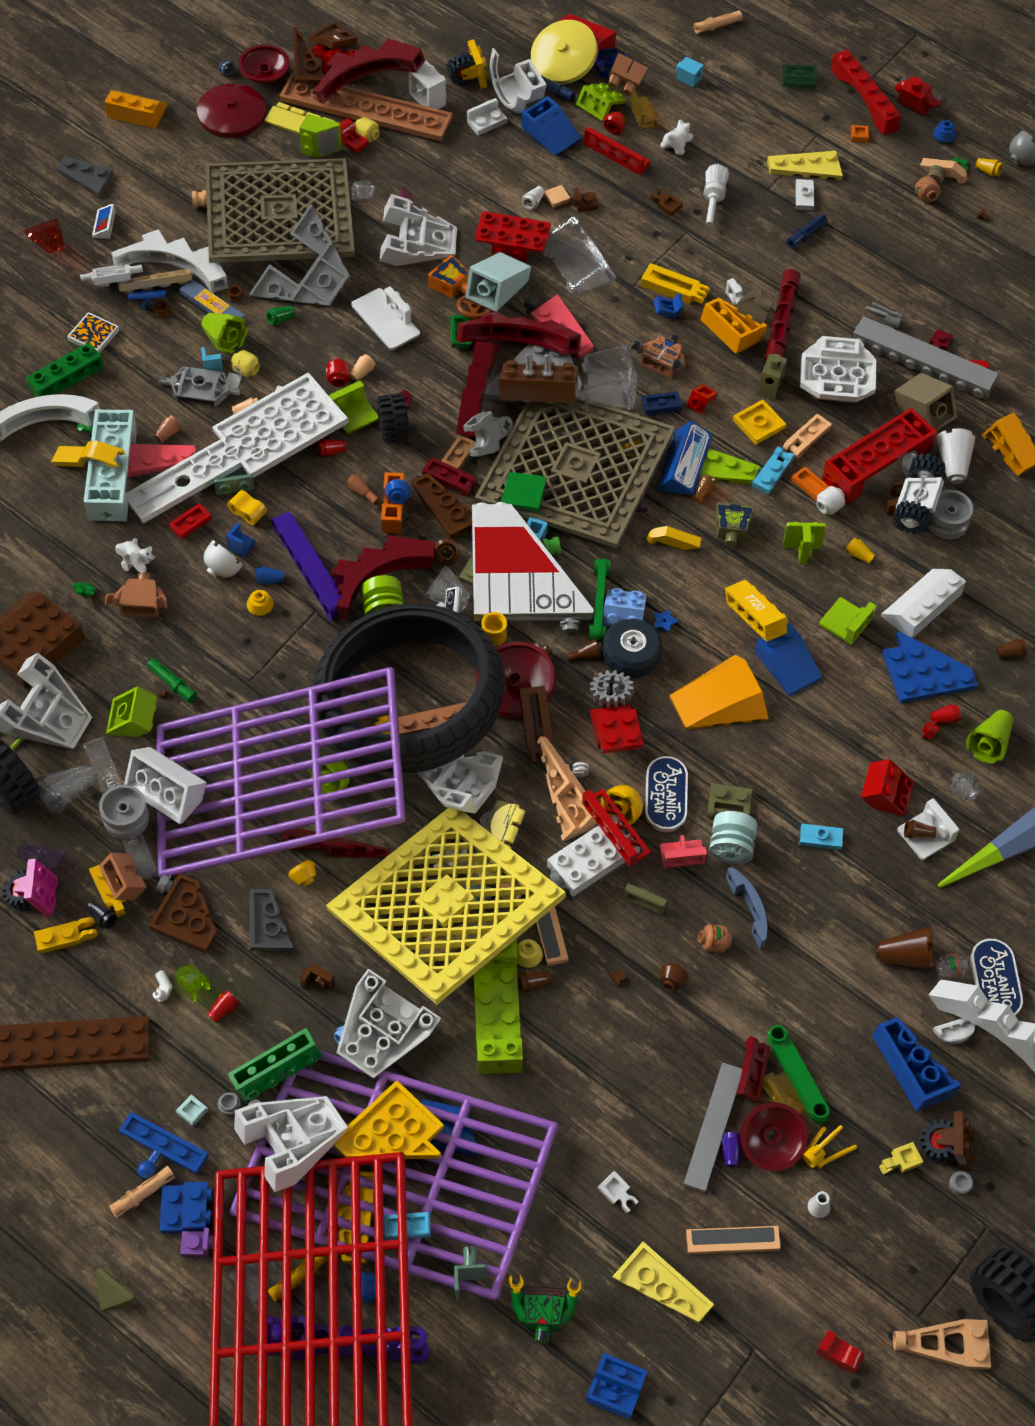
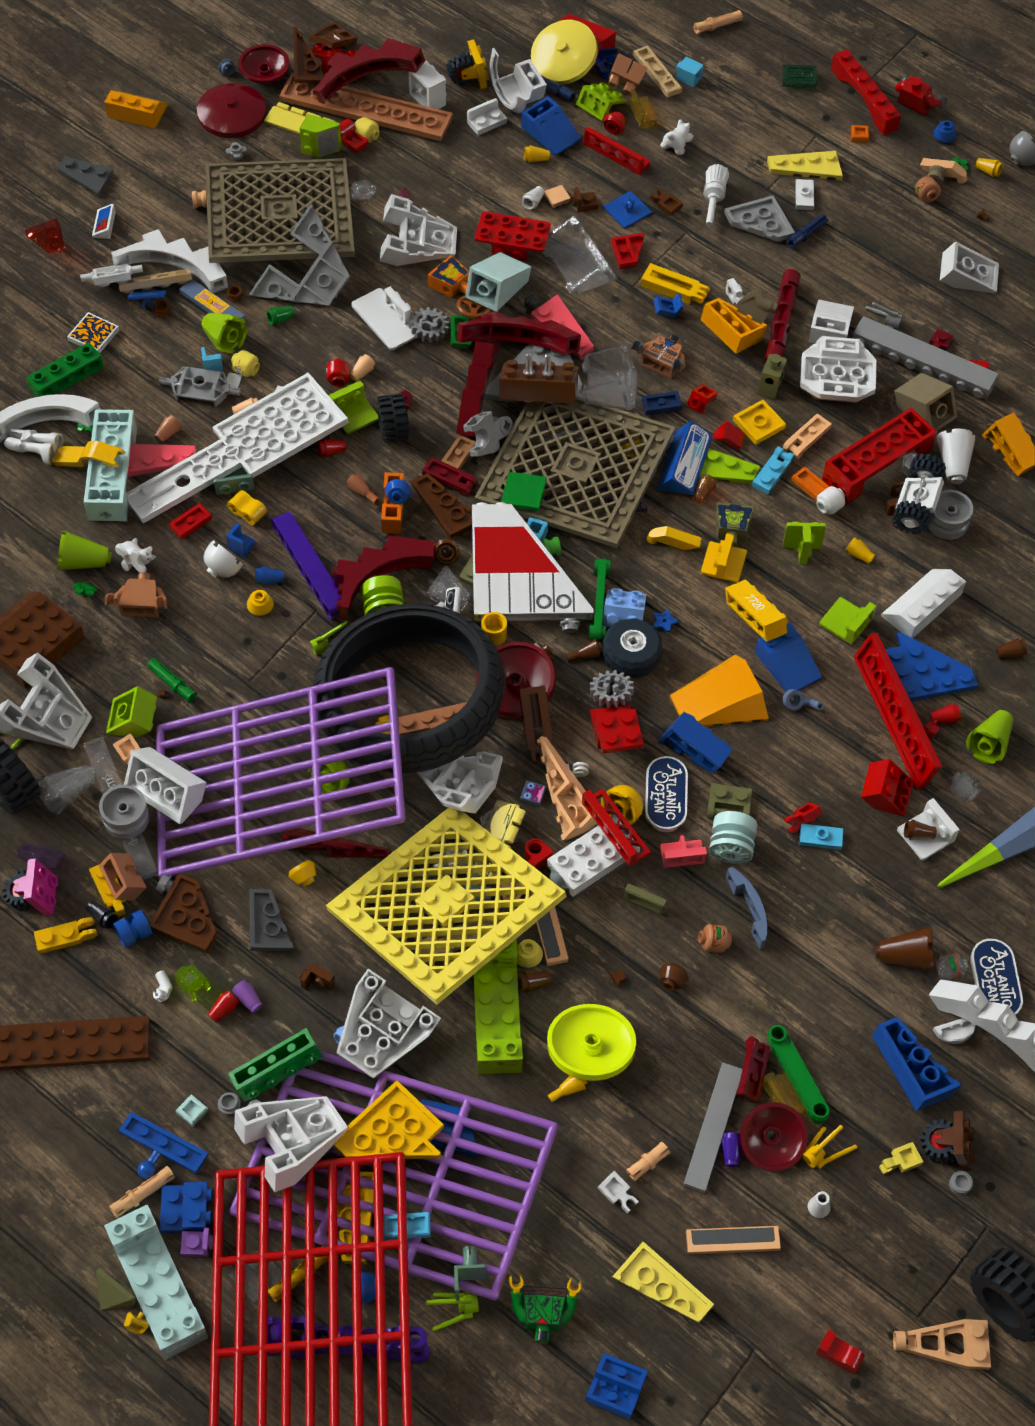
none -> white piece [4,429,64,465]
none -> lime cone [57,531,112,570]
none -> light aqua plate [104,1205,208,1360]
none -> light nougat plate [113,733,140,765]
none -> blue wheel [113,910,153,948]
none -> yellow piece [124,1311,149,1334]
none -> light grey plate [226,142,247,160]
none -> medium lavender cone [232,979,263,1013]
none -> lime plant [310,621,348,656]
none -> light grey gear [409,307,449,343]
none -> lime plant [426,1292,479,1331]
none -> tile [520,780,546,807]
none -> yellow cone [524,145,550,163]
none -> red plate [525,839,553,871]
none -> neon yellow dish [547,1004,636,1081]
none -> yellow cone [548,1075,588,1102]
none -> blue piece [603,191,652,229]
none -> red wing [610,232,644,269]
none -> light nougat pin [626,1142,670,1181]
none -> tan plate [633,45,682,98]
none -> blue wedge [658,711,733,774]
none -> yellow bracket [701,534,747,583]
none -> red tile [712,420,745,450]
none -> light grey plate [724,195,795,242]
none -> sand blue plate [783,689,824,710]
none -> red plate [784,802,823,833]
none -> white slope [808,300,854,343]
none -> red plate [854,633,942,790]
none -> white slope [940,242,999,293]

